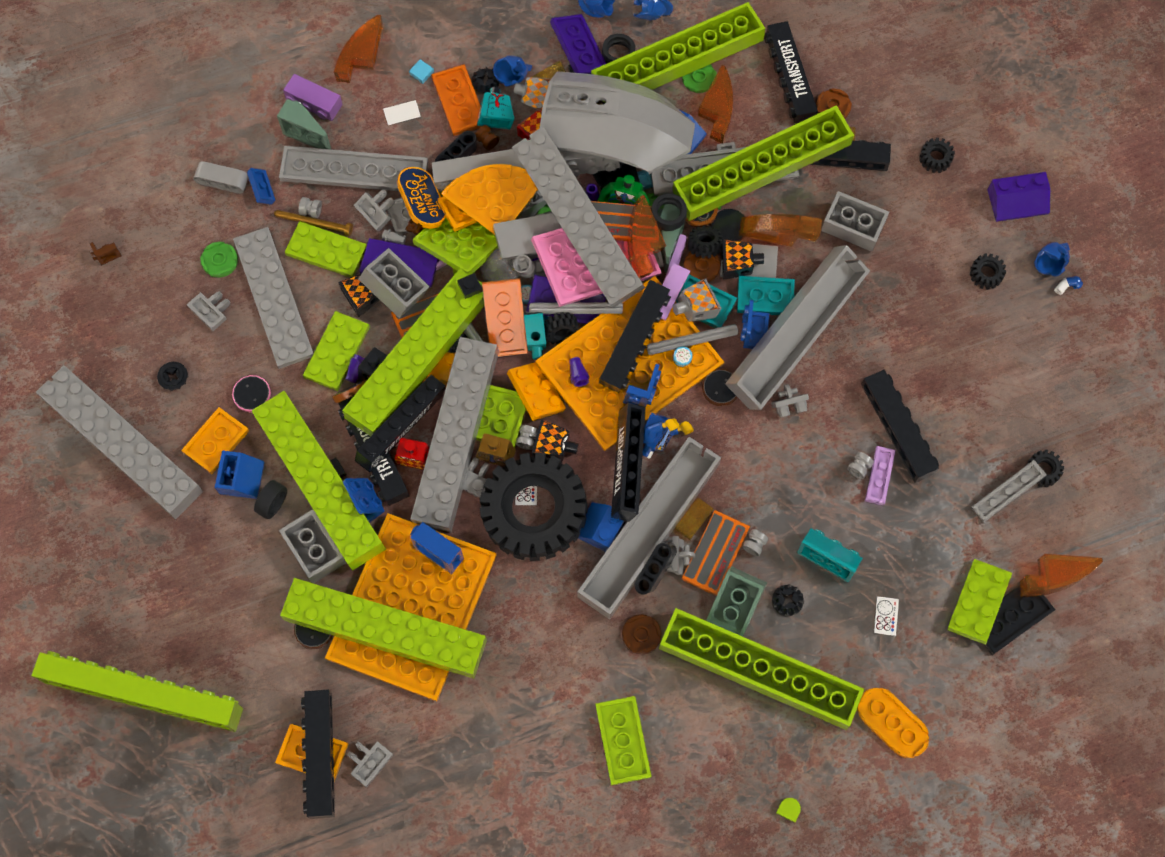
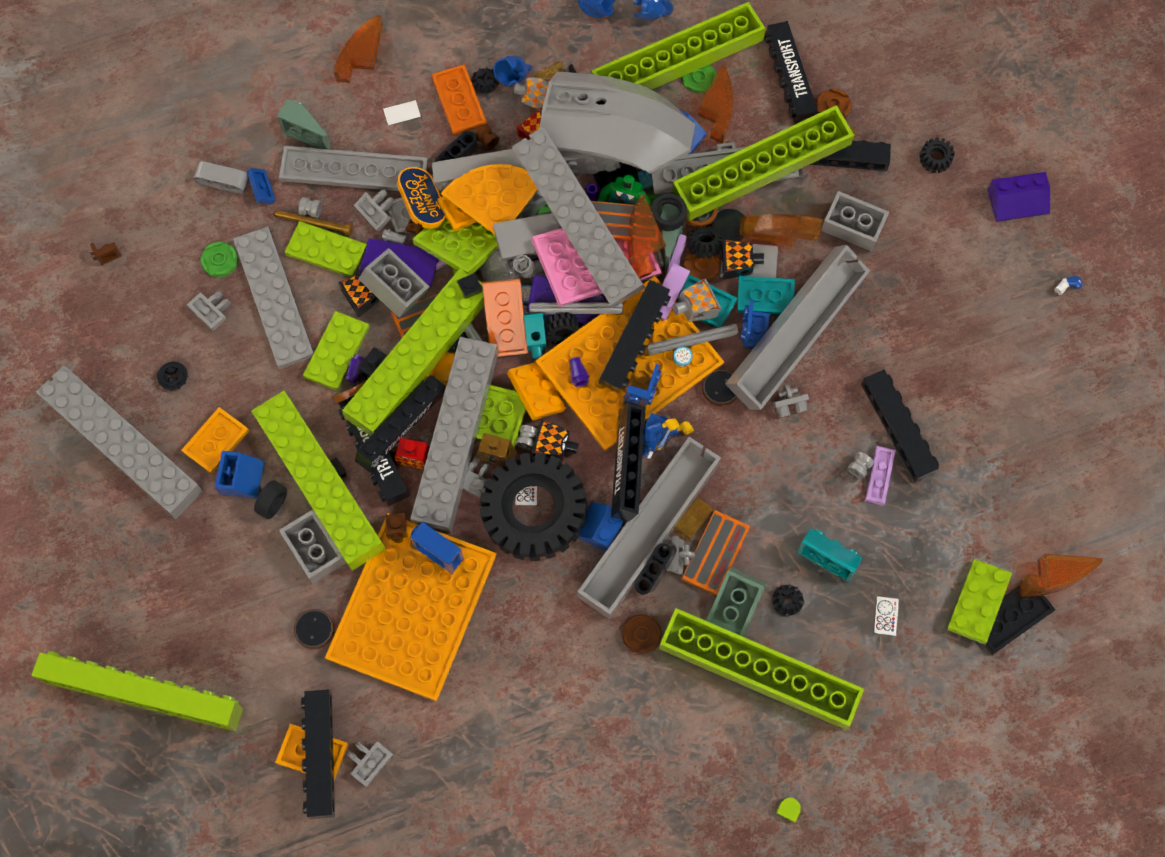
black tile [232,375,271,413] -> none
lime brick [280,578,487,679] -> none
medium lavender brick [283,74,343,121] -> none
blue bracket [343,478,385,523] -> none
medium azure tile [409,59,434,84] -> none
teal torso [477,87,514,130] -> none
dark purple tile [550,14,606,74] -> none
lime plate [595,696,652,786] -> none
black tyre [602,33,636,64] -> none
light grey wheel [742,529,769,556] -> none
light orange tile [857,688,929,758] -> none
black tyre [970,253,1006,290] -> none
light grey tile [971,460,1047,523] -> none
black tyre [1026,450,1064,487] -> none
blue helmet [1034,242,1070,277] -> none
none -> reddish brown bracket [385,513,408,541]

